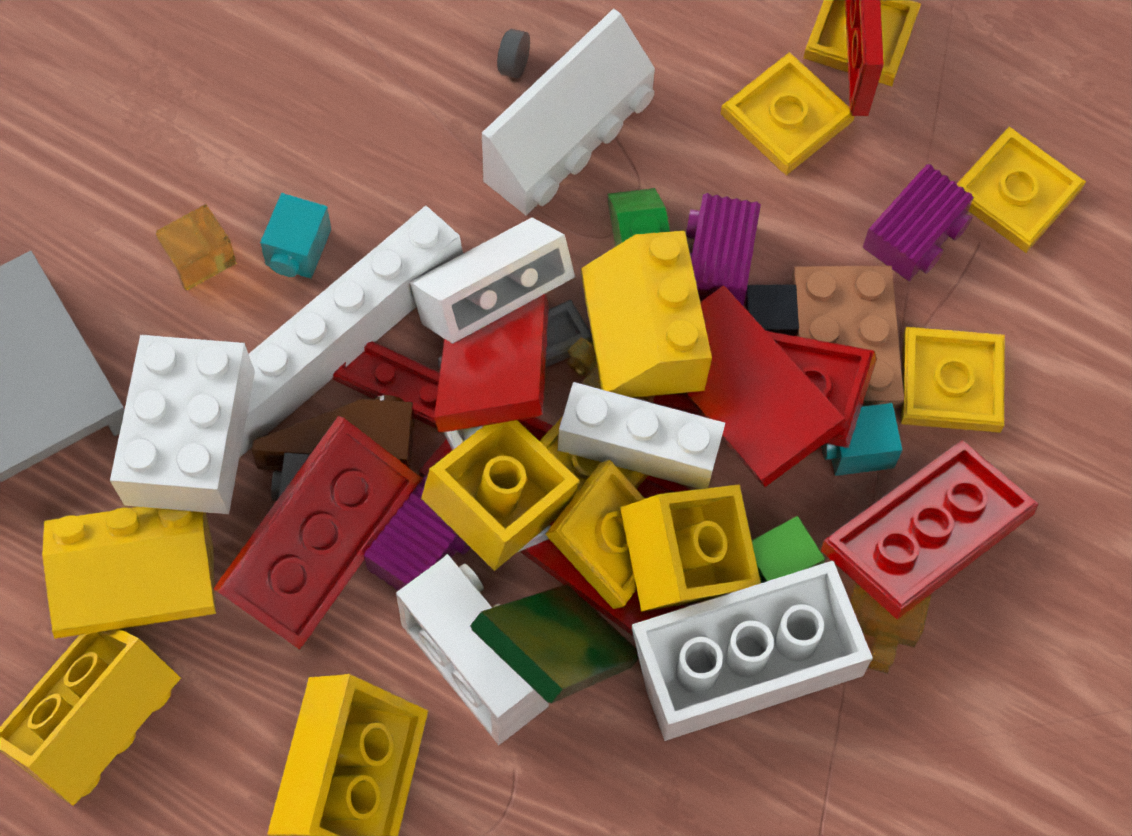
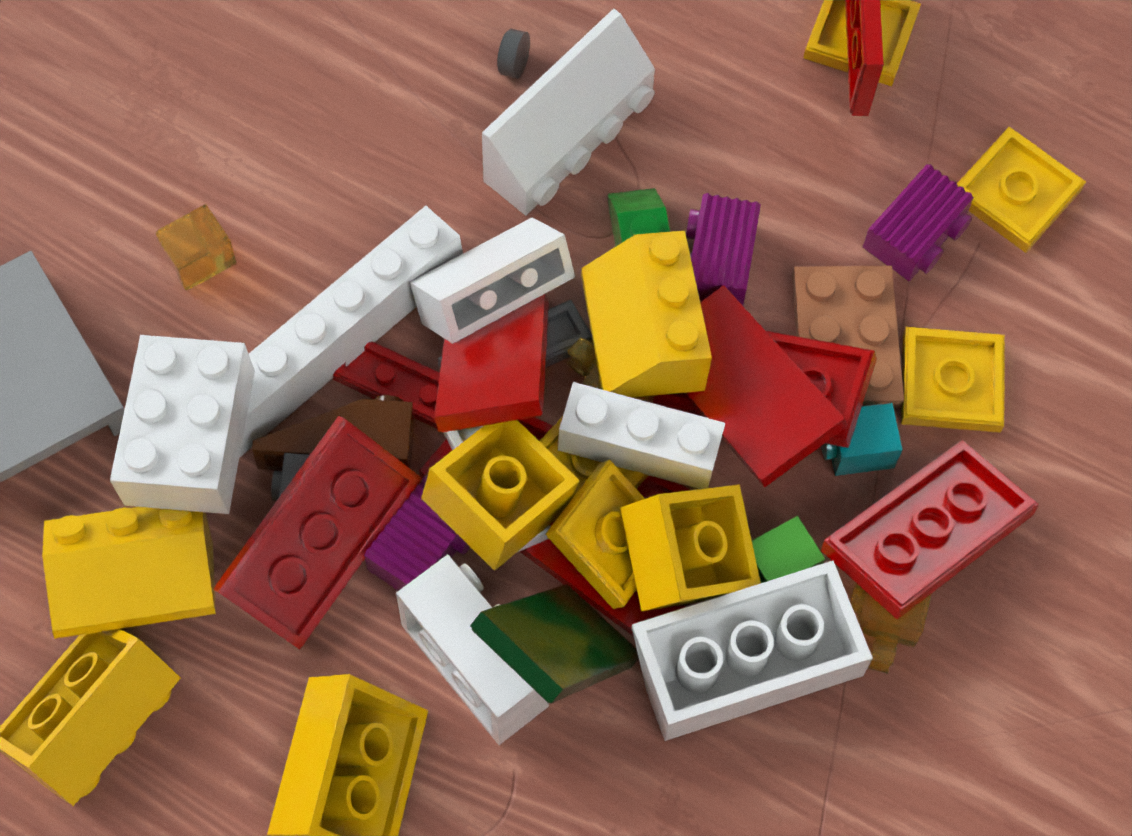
teal brick [260,193,332,279] -> none
yellow tile [720,52,855,176] -> none
black tile [746,285,799,336] -> none

